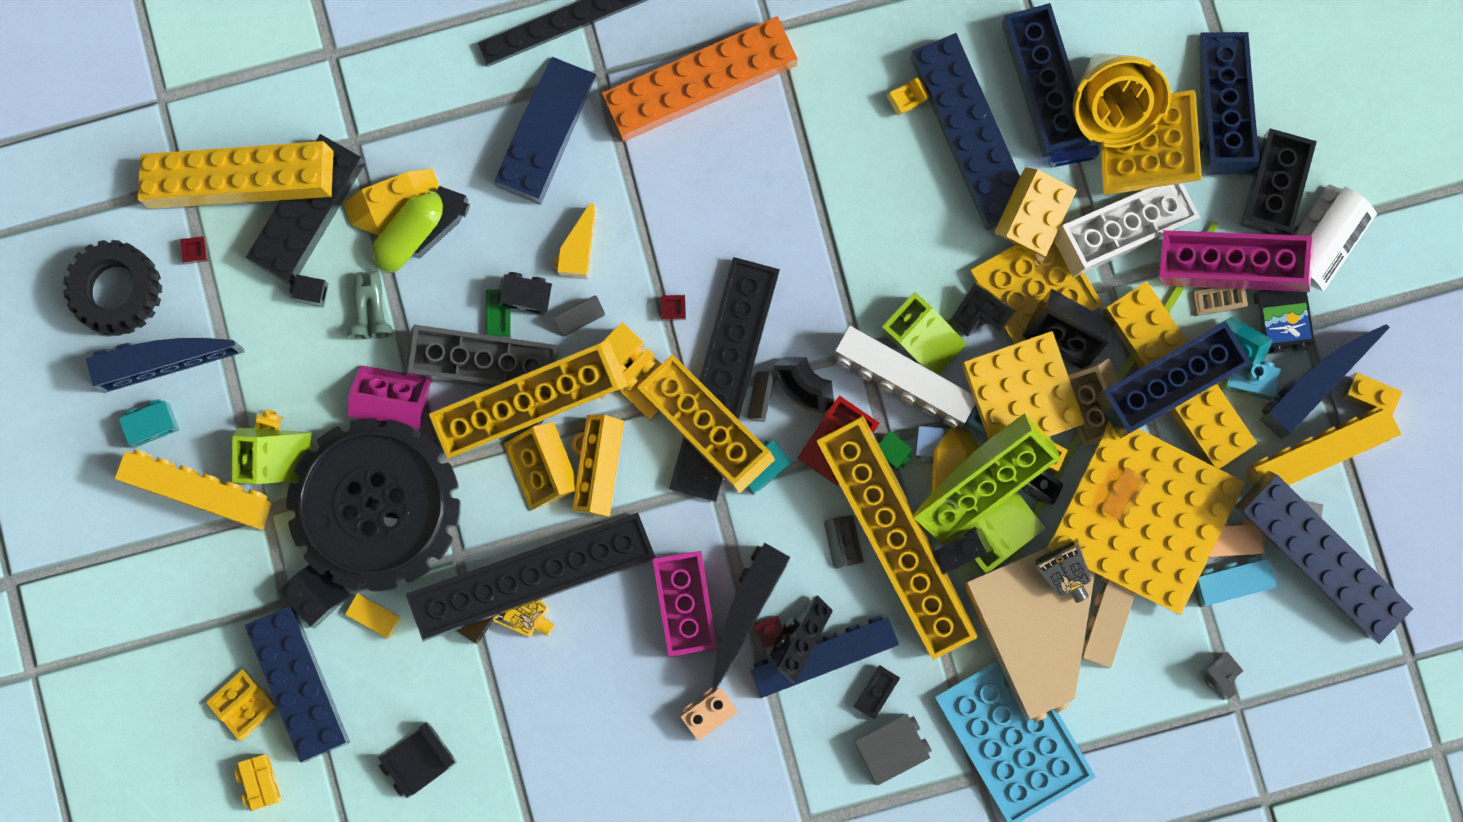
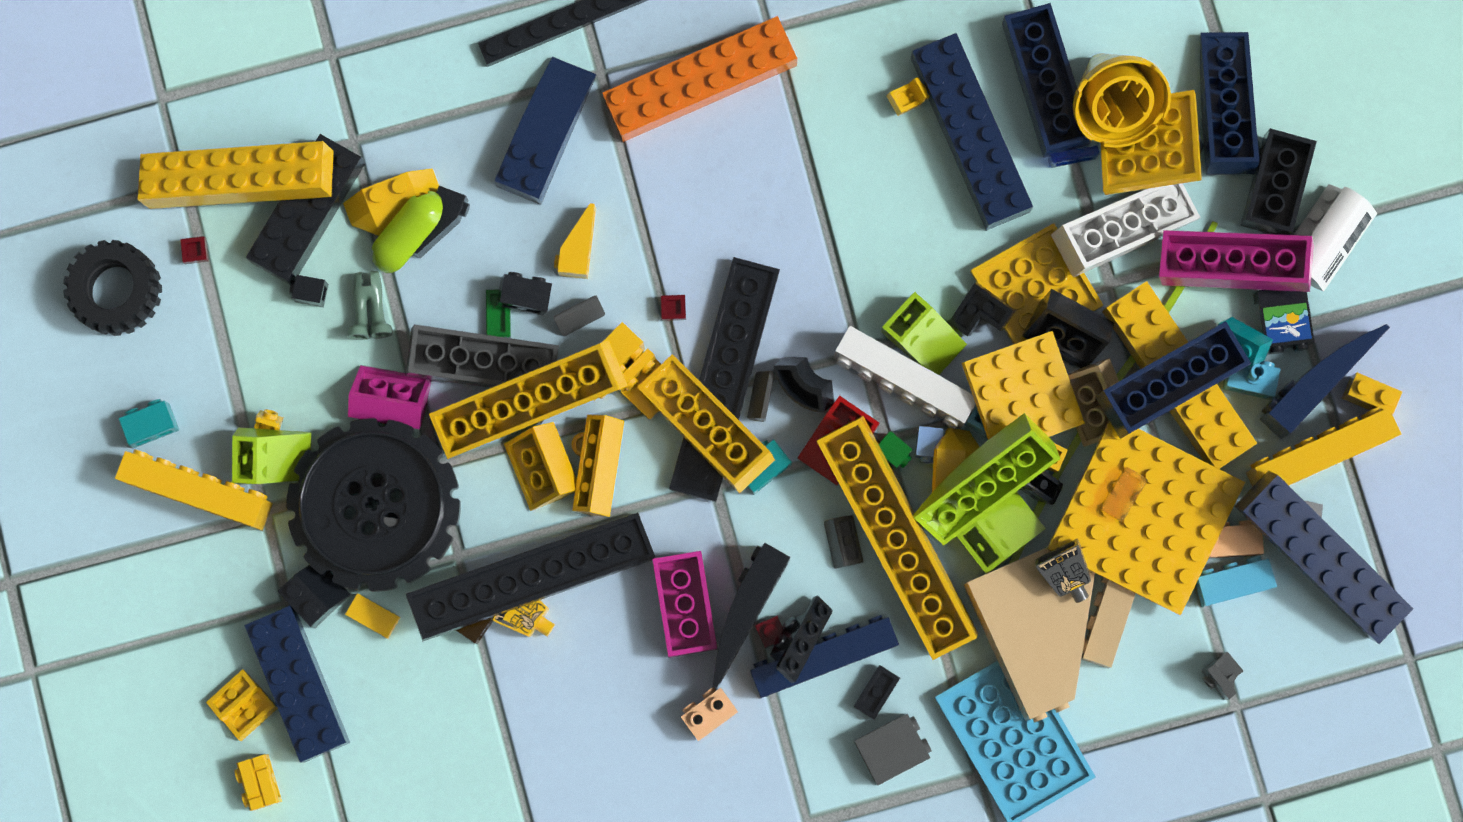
dark blue slope [86,338,245,393] -> none
black panel [378,722,458,798] -> none
black brick [932,528,992,575] -> none
yellow brick [994,167,1077,257] -> none
tan slope [1193,288,1248,316] -> none

